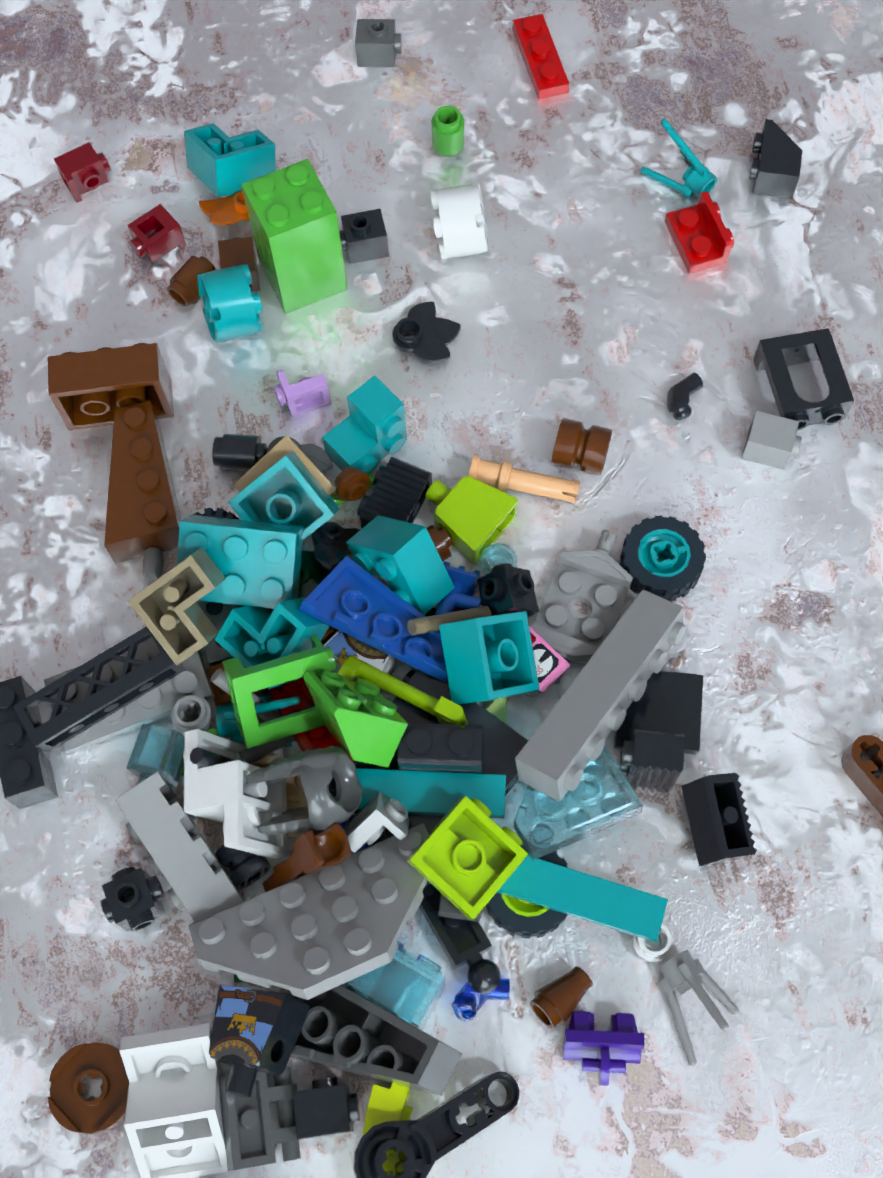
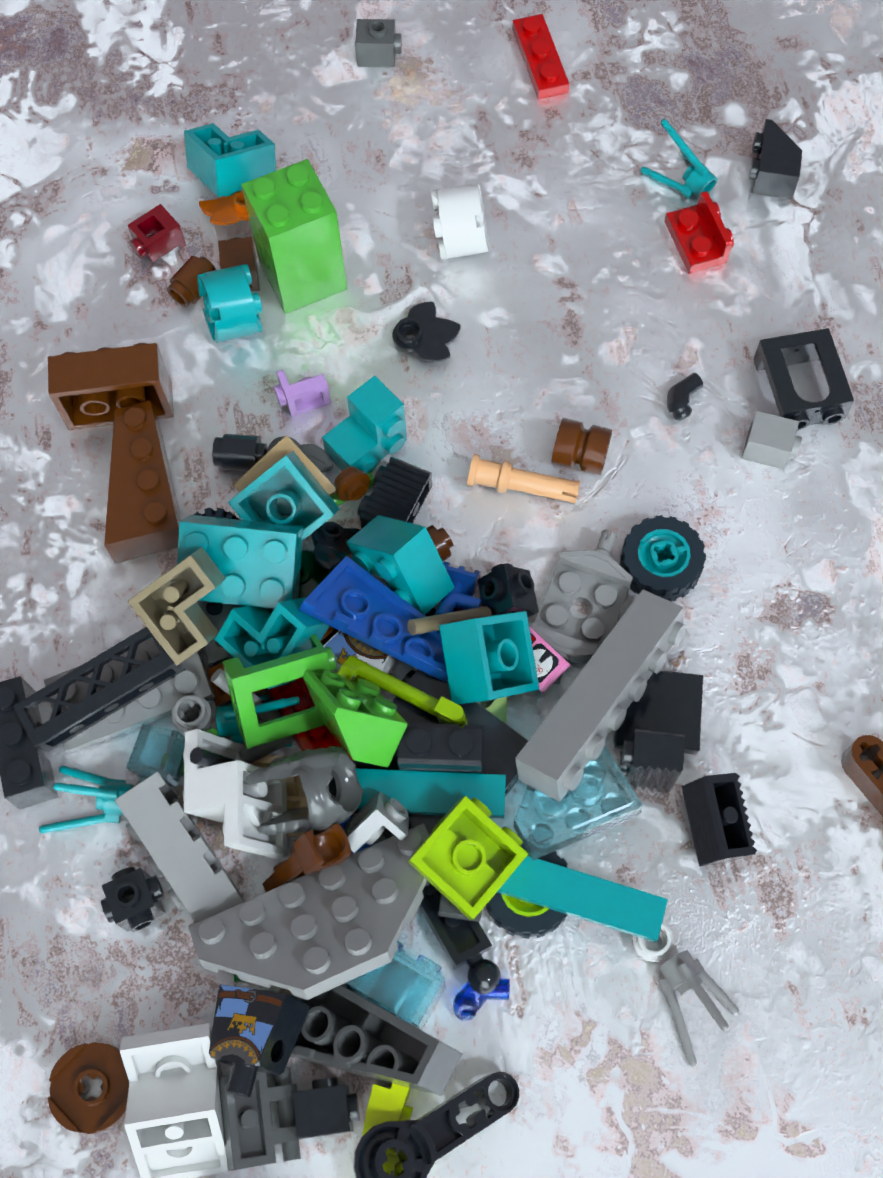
dark red brick [54,142,111,203] -> none
light grey arm [142,547,163,585] -> none
black wheel [215,844,272,890] -> none
black brick [339,209,389,264] -> none
lime torso [425,476,518,566] -> none
bright green brick [431,106,464,156] -> none
clear light blue plate [480,544,517,575] -> none
reddish brown cone [530,966,593,1029] -> none
dark purple hips [563,1011,645,1086] -> none
none -> teal plant [39,766,134,833]

